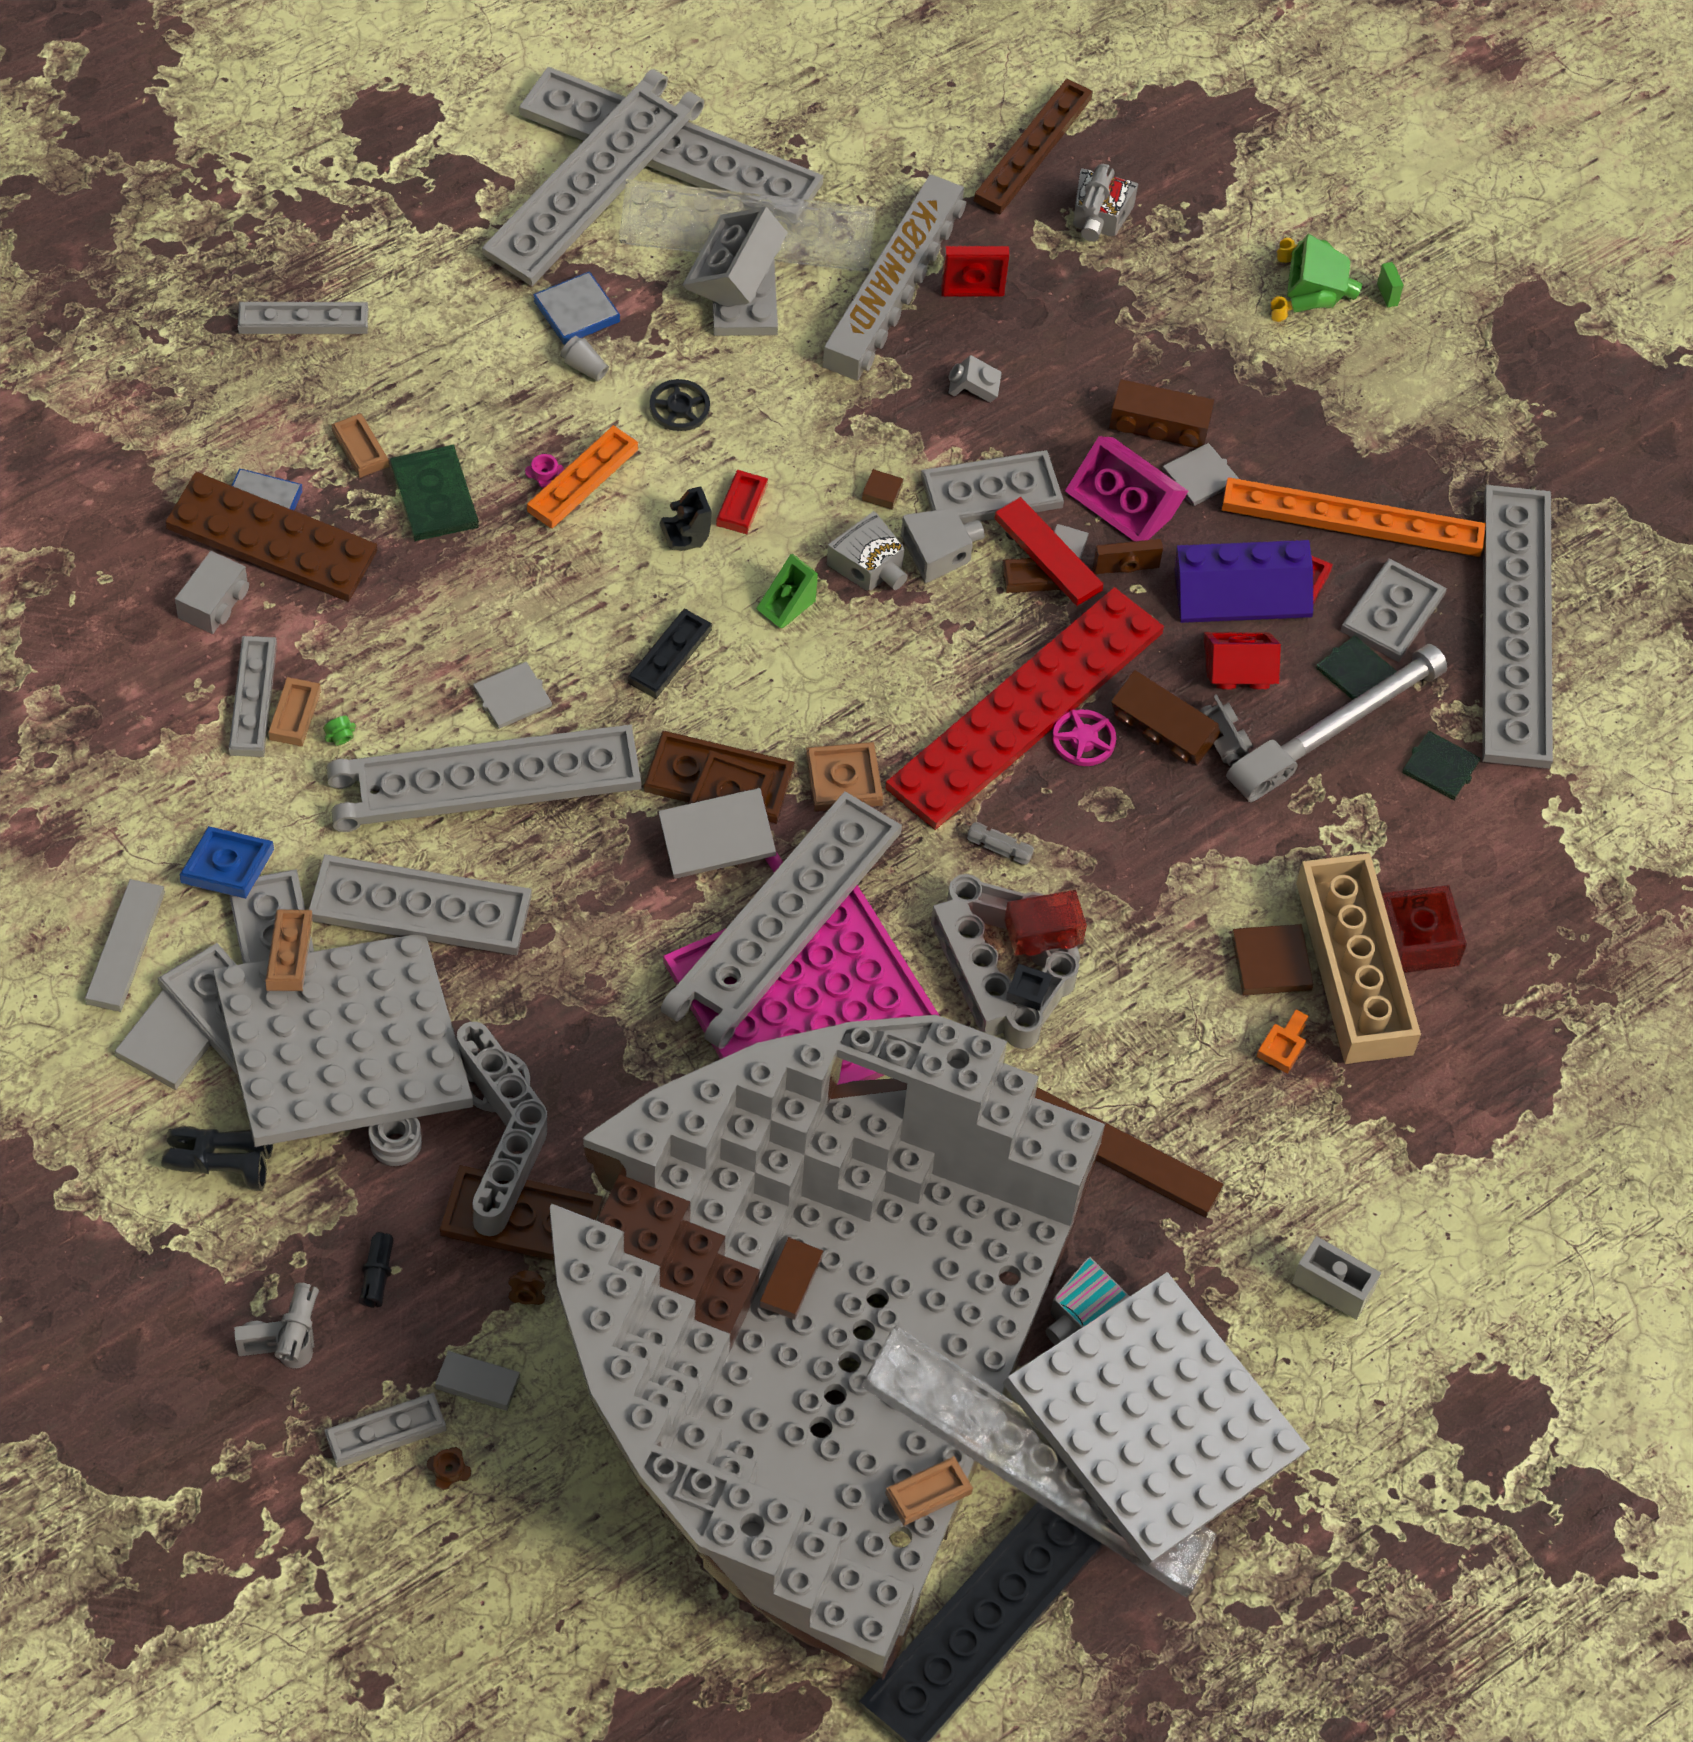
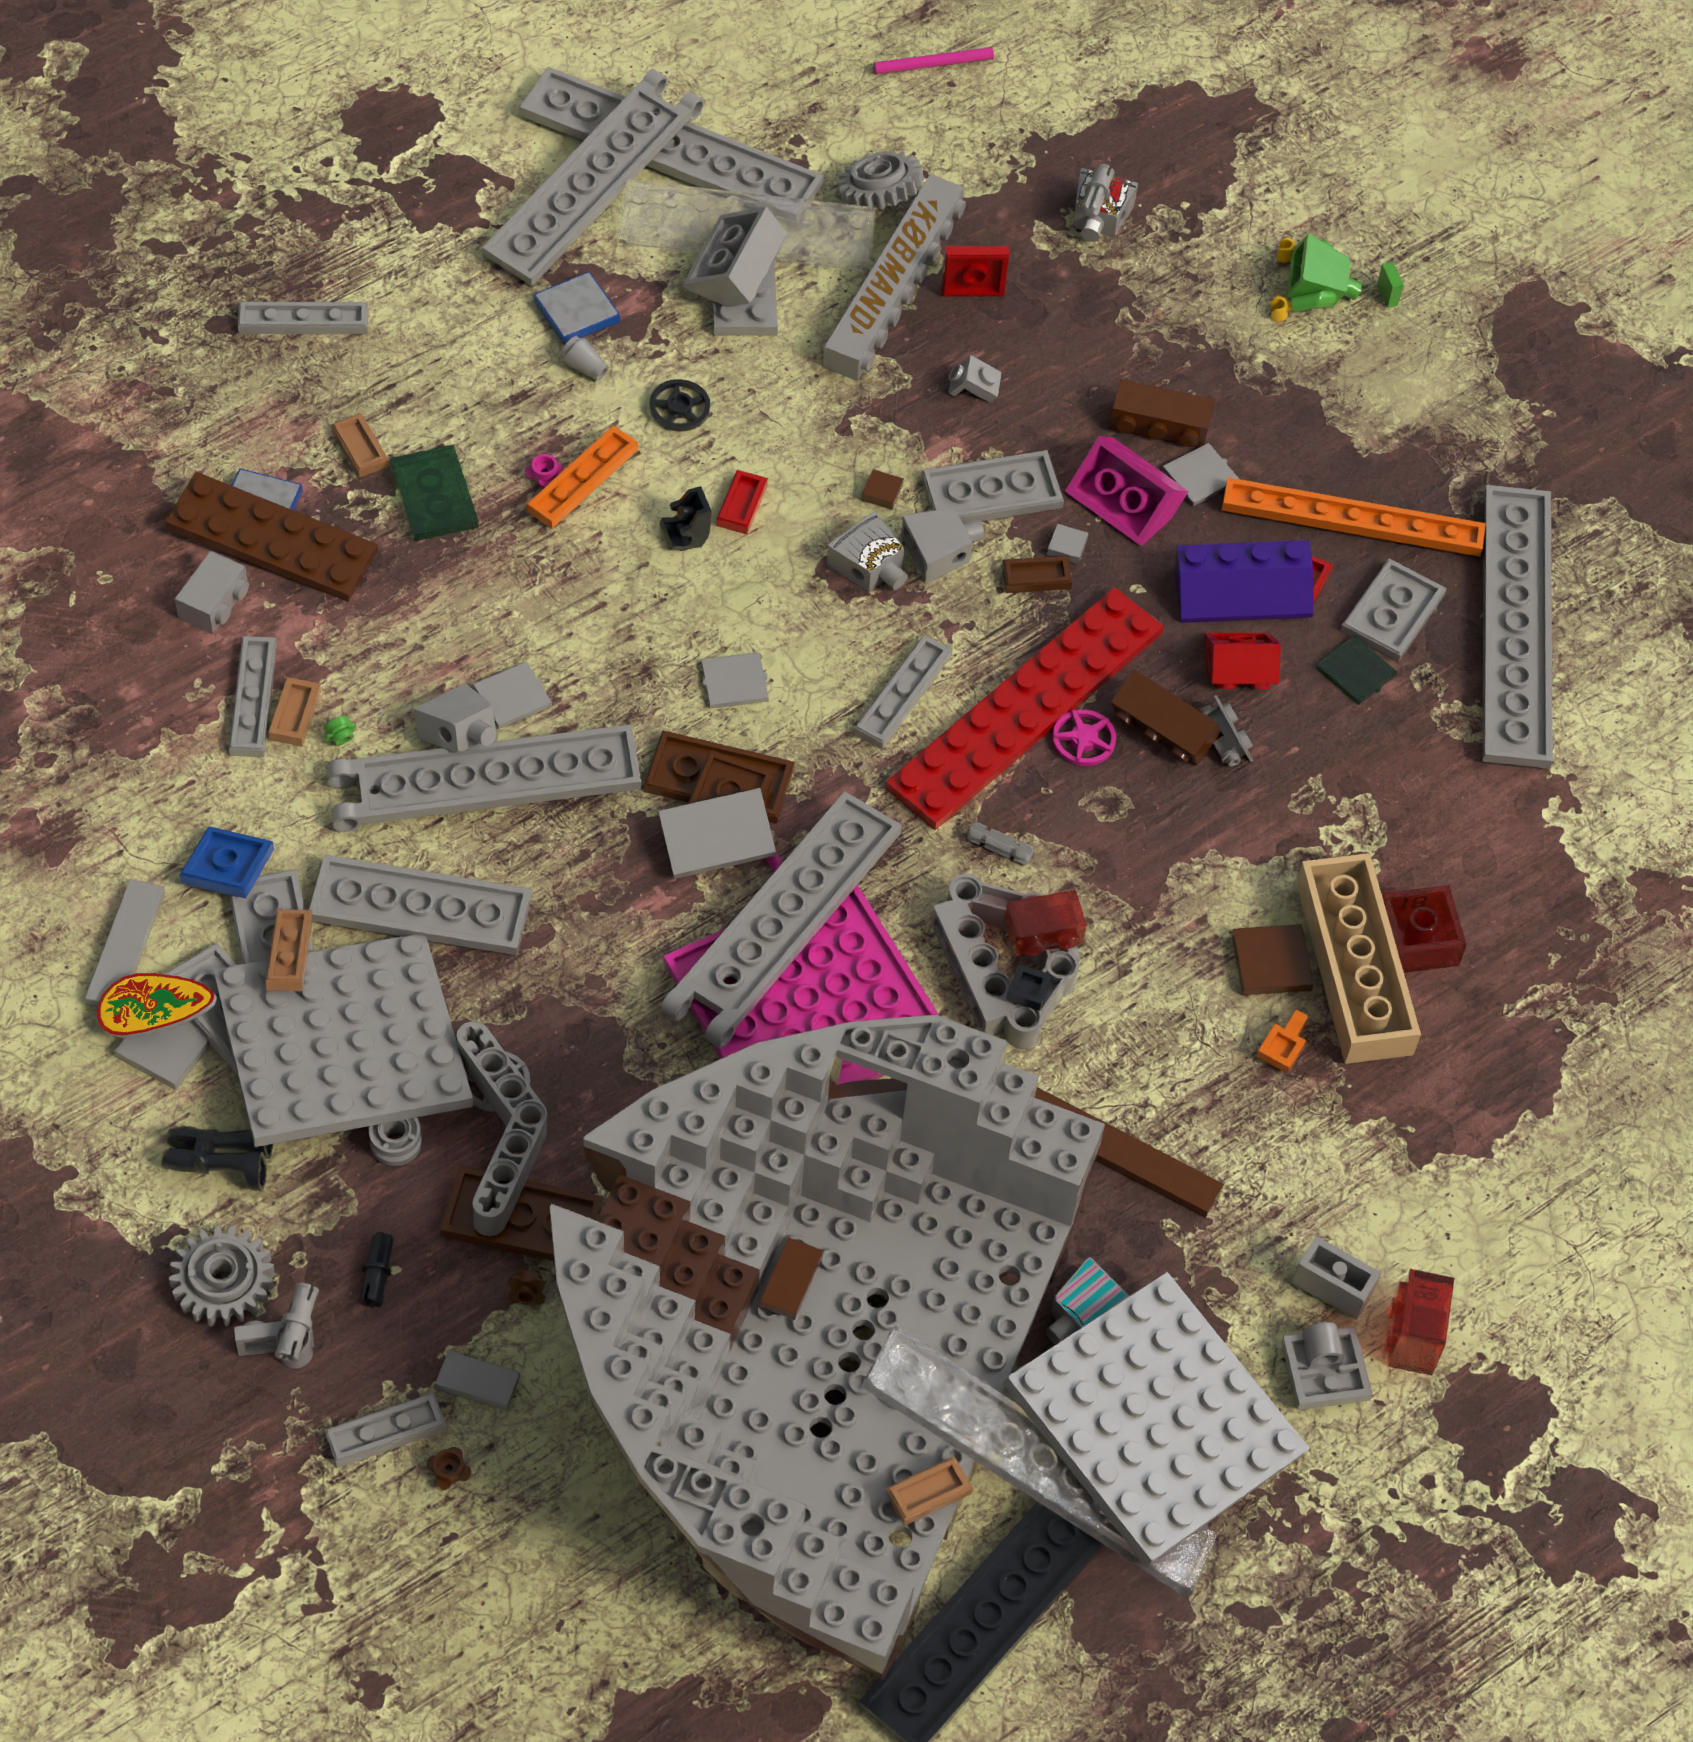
black tile [628,608,712,699] -> none
bright green slope [756,554,818,628] -> none
medium nougat tile [806,742,883,812] -> none
reddish brown plate [974,78,1093,215] -> none
red tile [994,497,1104,606] -> none
reddish brown plate [1093,539,1163,574] -> none
piece [1226,644,1447,802] -> none
clear green piece [1402,731,1481,801] -> none
none -> shield [97,973,217,1038]
none -> light grey gear [169,1225,275,1327]
none -> light grey torso [414,683,497,753]
none -> light grey piece [701,652,769,709]
none -> light grey gear [837,151,924,210]
none -> light grey tile [854,635,952,750]
none -> dark pink bar [873,47,994,74]
none -> light grey plate [1281,1322,1373,1410]
none -> clear red brick [1384,1269,1455,1376]

